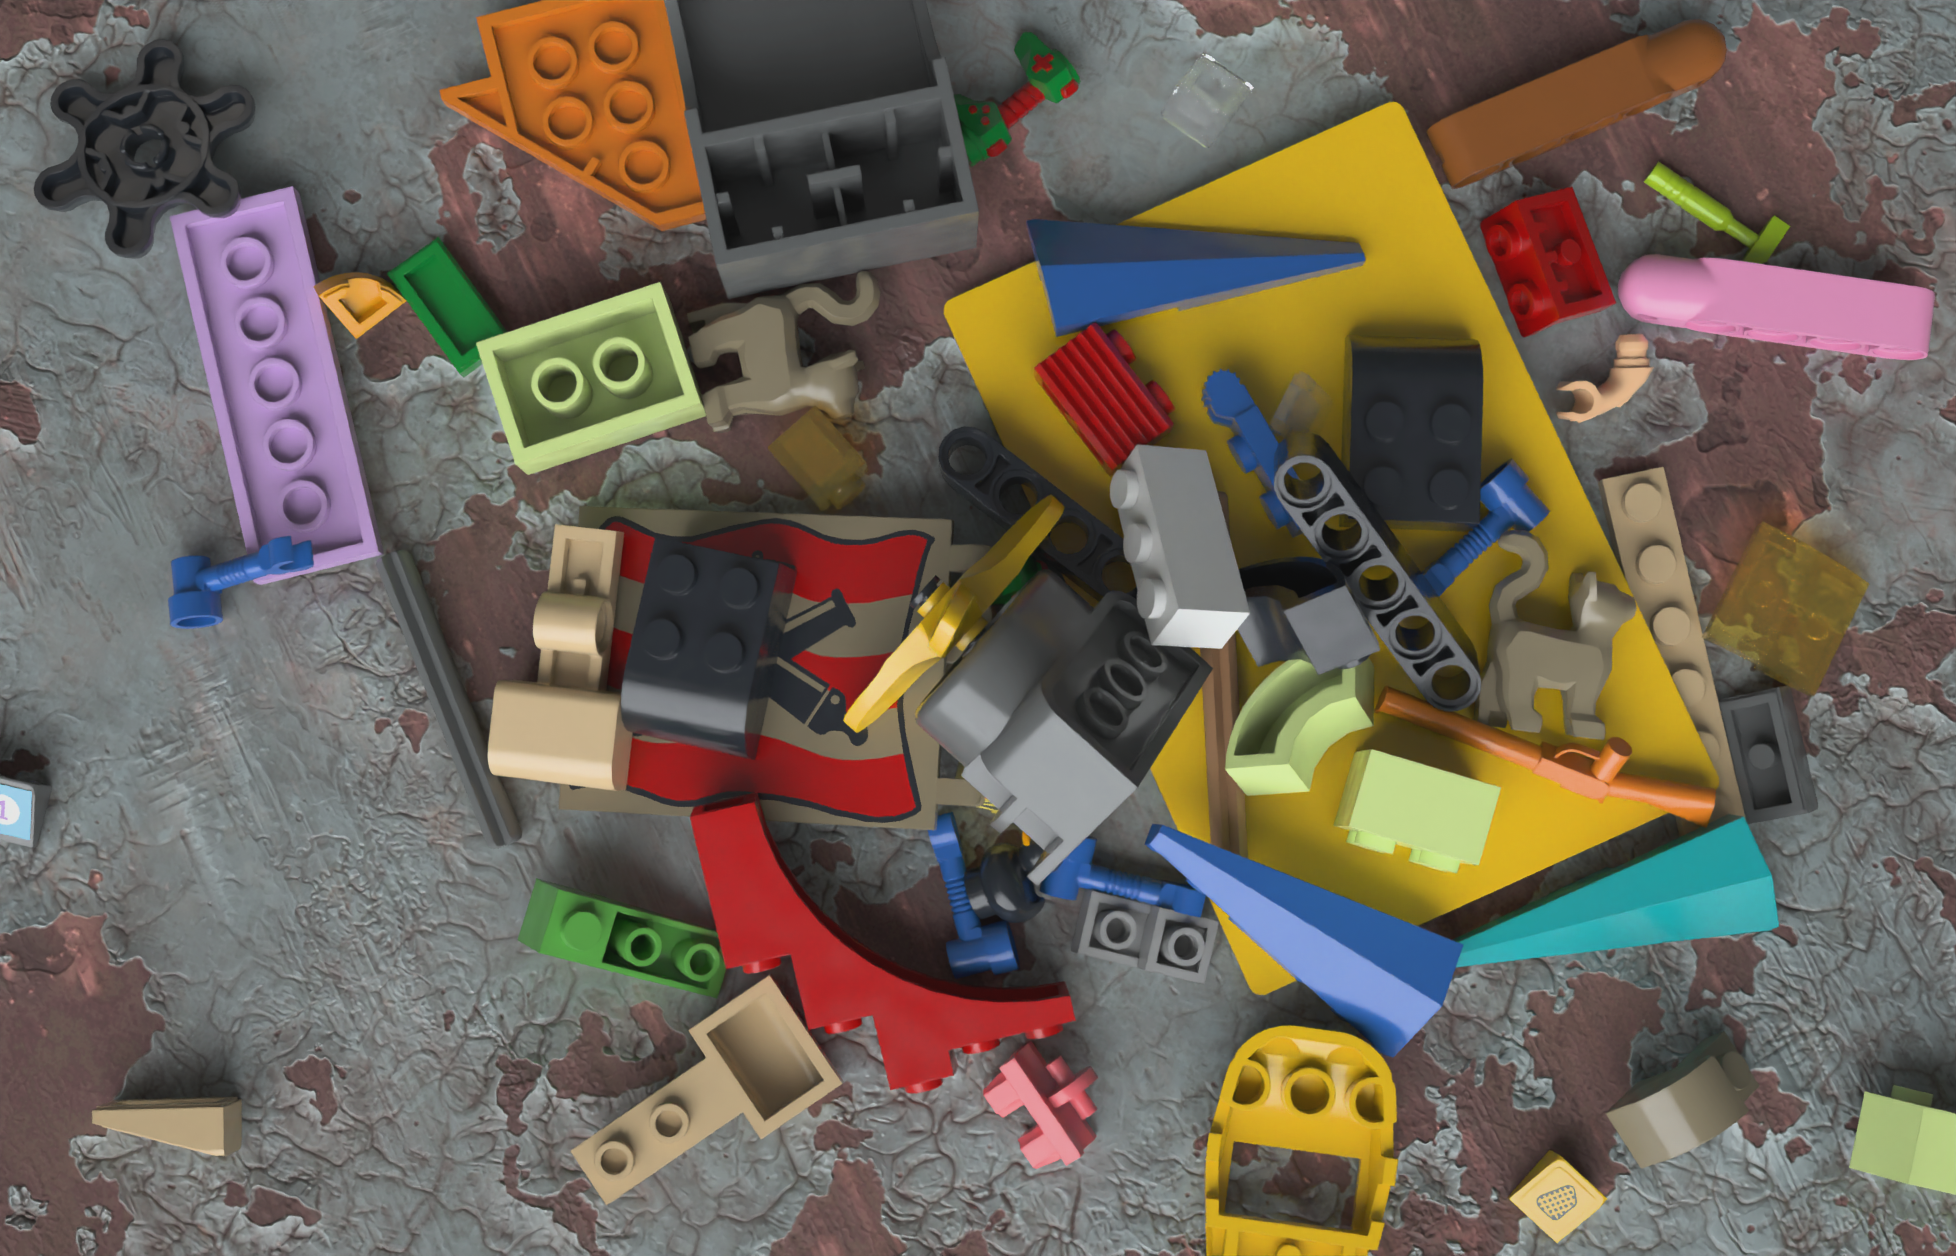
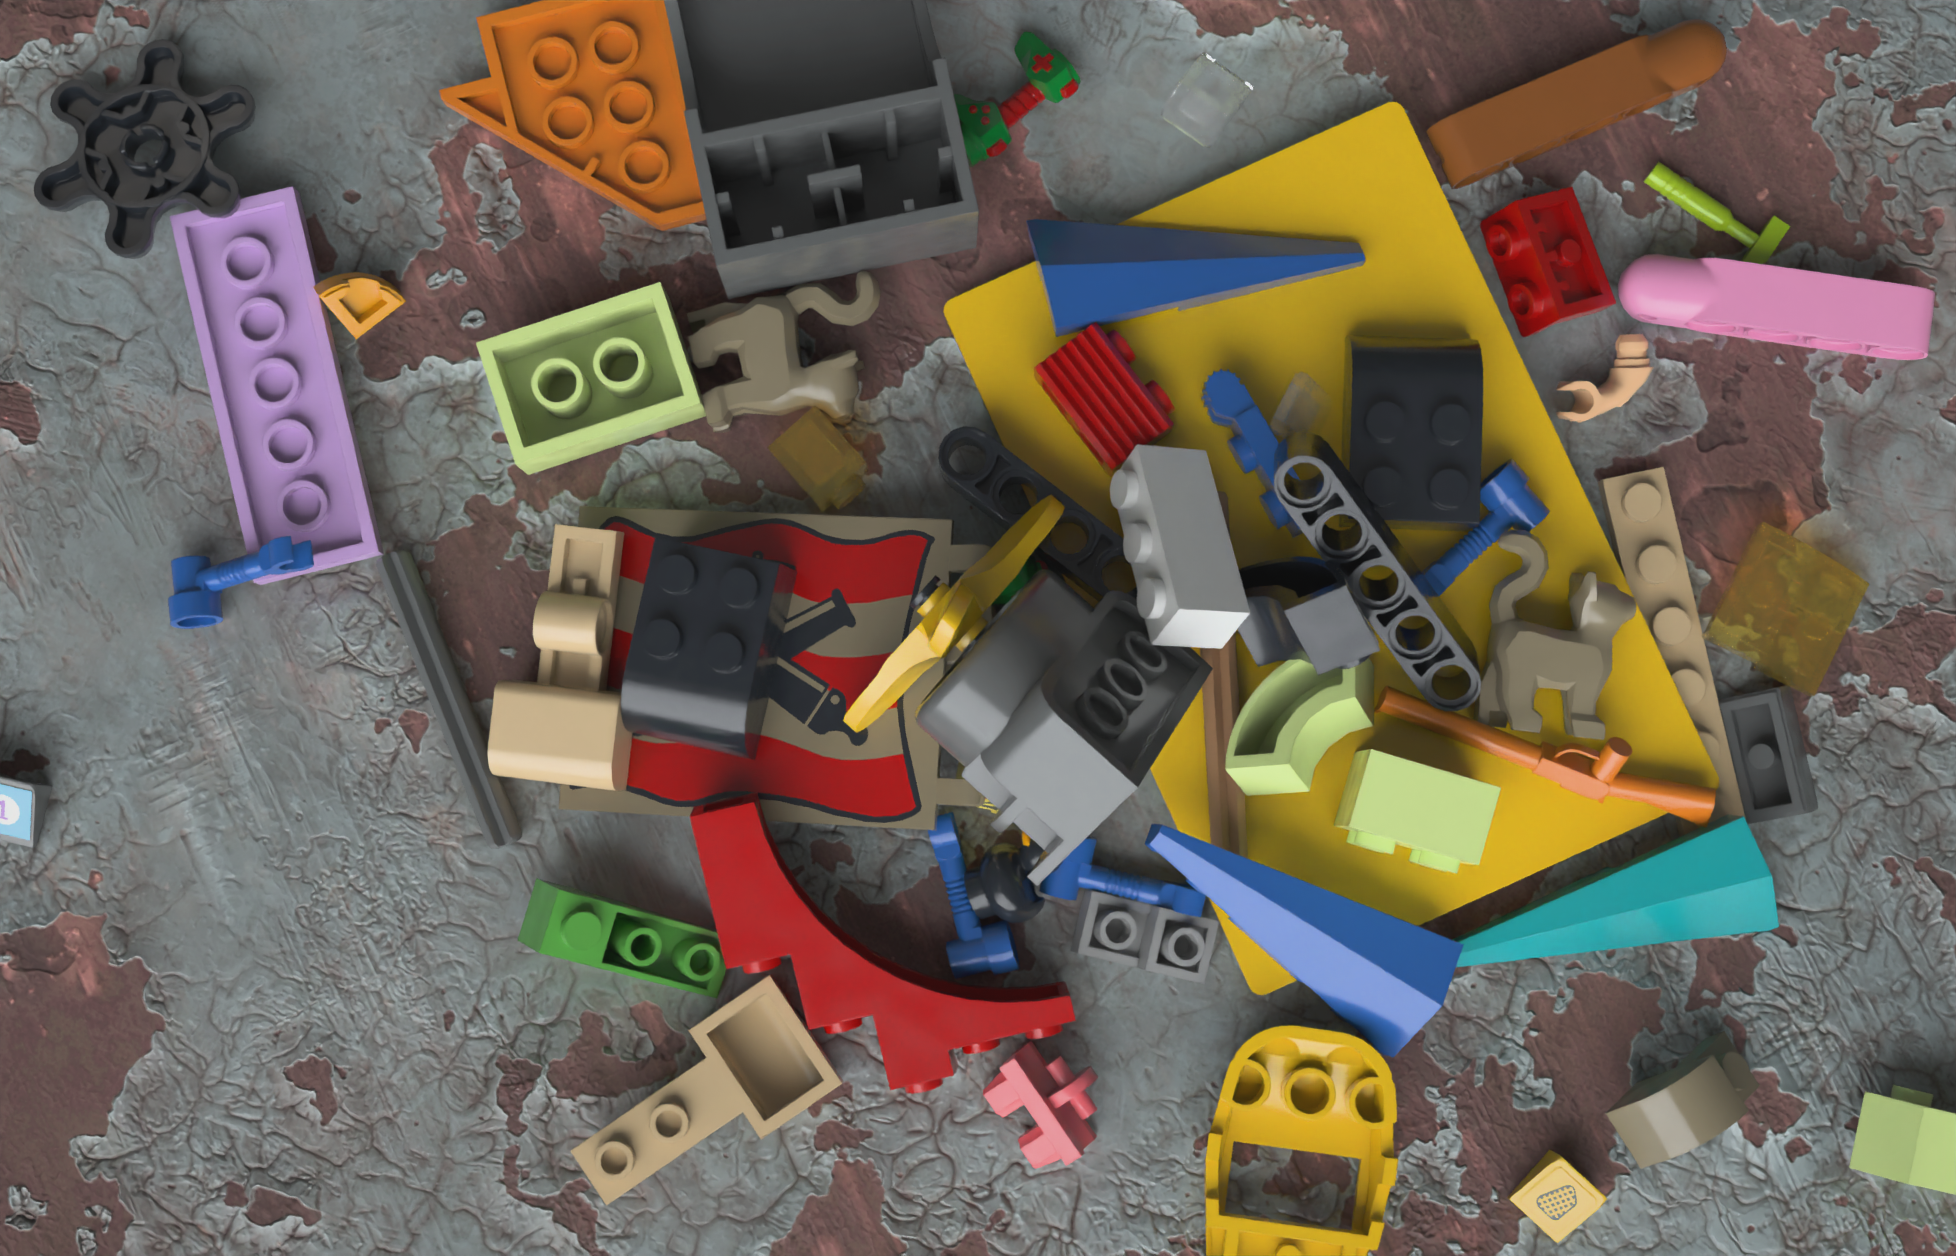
tan slope [92,1097,242,1156] -> none
green tile [387,237,508,378] -> none

